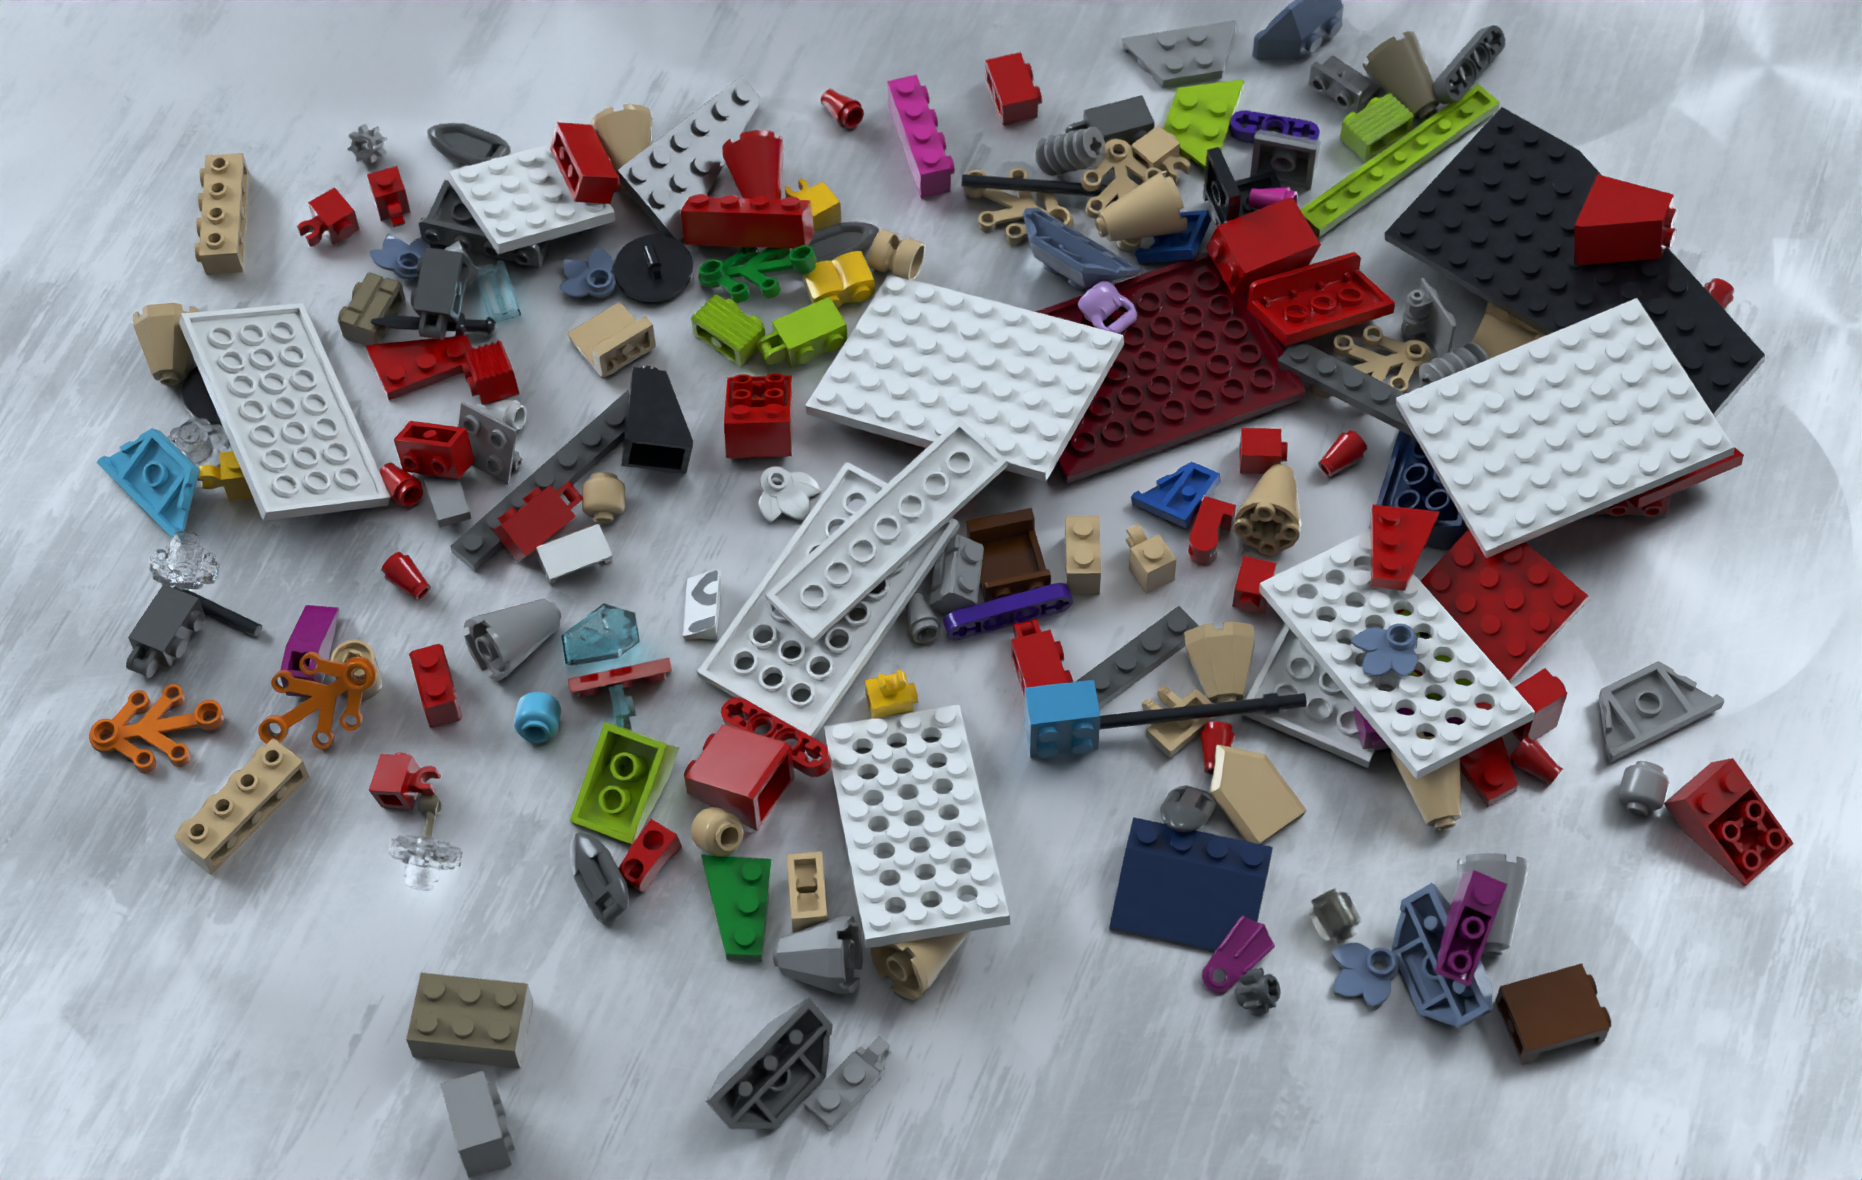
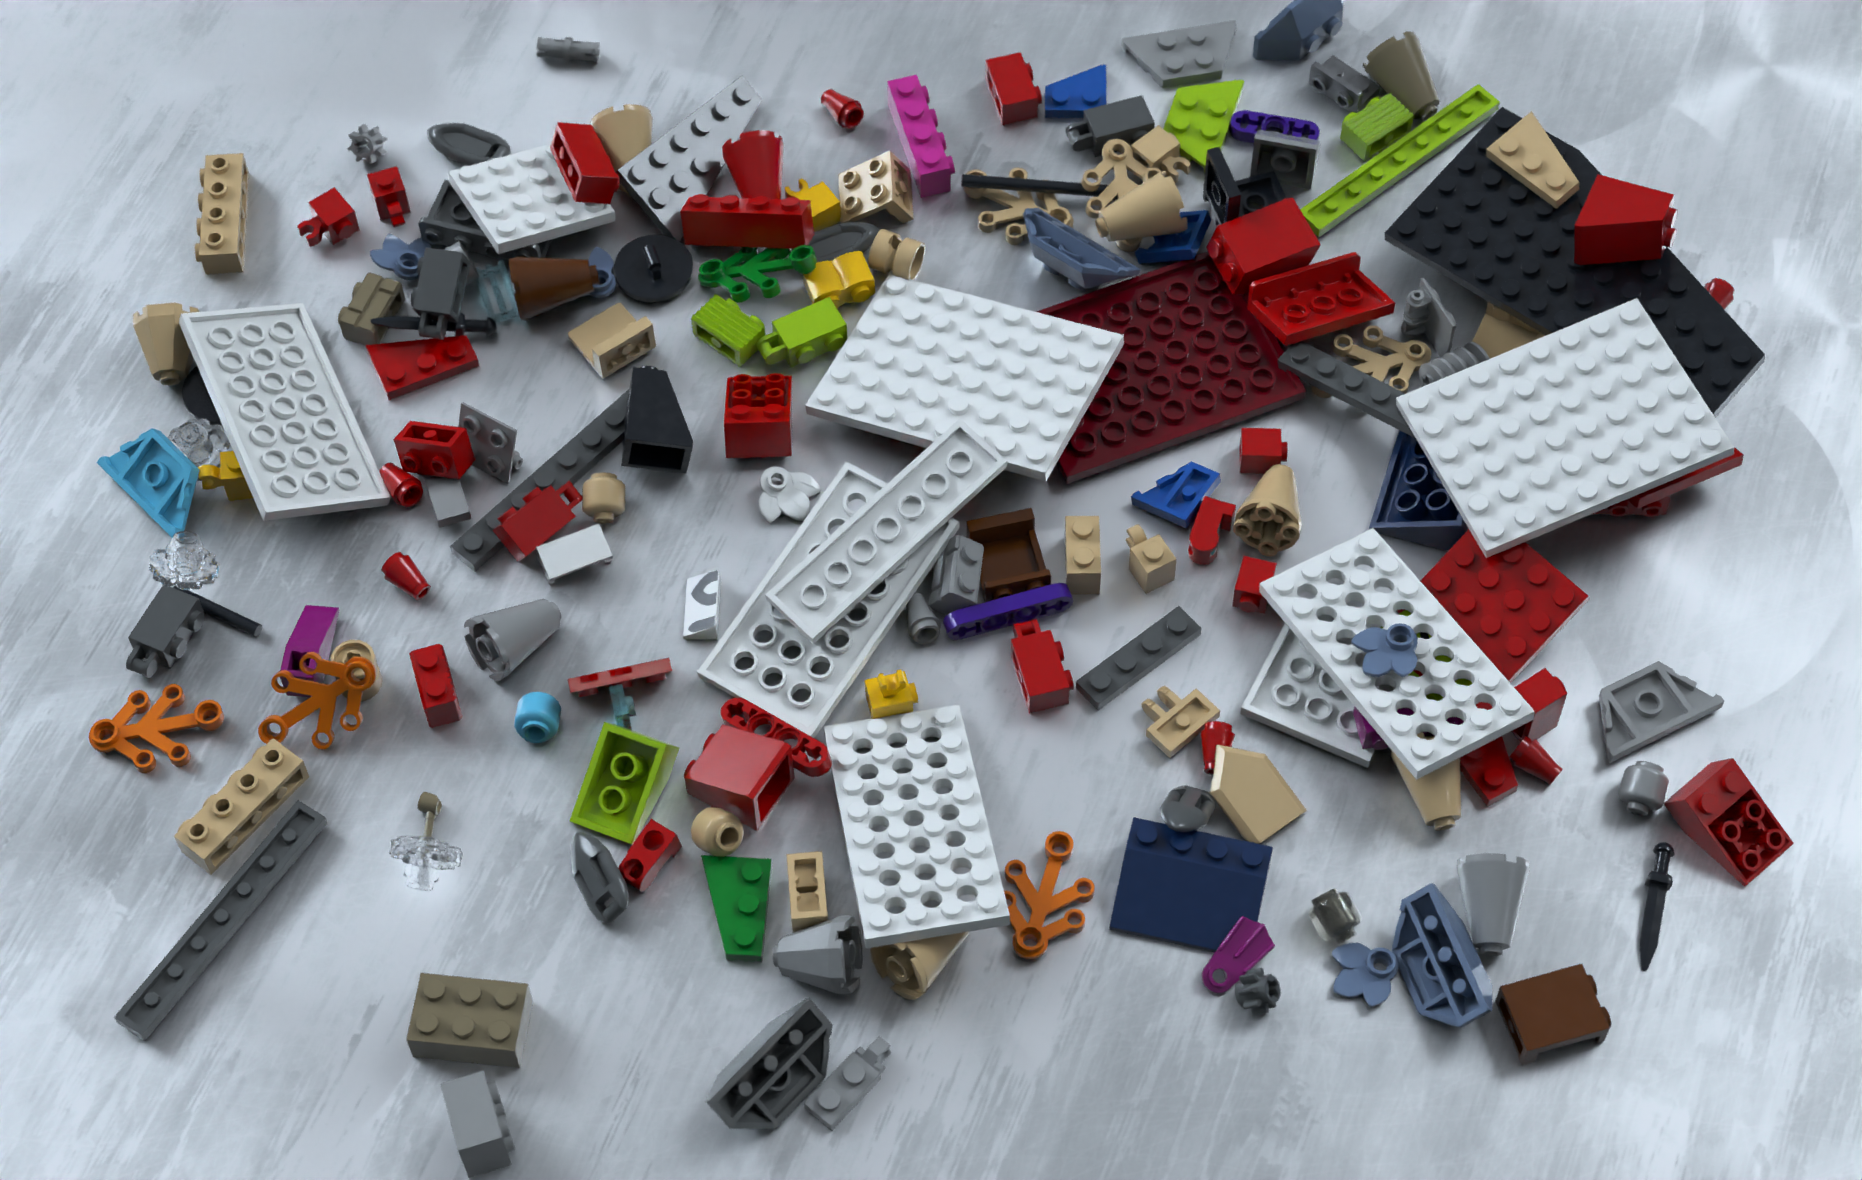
red brick [369,752,441,810] -> none
red brick [461,340,520,406] -> none
white cone [476,399,527,430] -> none
clear light blue slope [561,603,640,666] -> none
dark azure brick [1024,680,1100,759] -> none
light grey piece [1035,127,1105,176] -> none
lavender piece [1078,281,1137,334] -> none
black bar [1100,693,1307,730] -> none
tan cone [1184,621,1255,703] -> none
dark pink cone [1249,187,1298,209] -> none
red cone [1318,430,1368,477] -> none
red wing [1370,504,1440,591] -> none
dark grey beam [1433,25,1505,104] -> none
magenta slope [1434,870,1507,987] -> none
none -> dark grey plate [114,800,327,1041]
none -> reddish brown cone [509,257,600,320]
none -> light grey pin [537,37,600,62]
none -> tan bracket [838,151,914,223]
none -> orange plant [1004,831,1095,959]
none -> blue wing [1045,65,1106,118]
none -> tan wing [1486,111,1579,209]
none -> black sword [1639,842,1675,971]

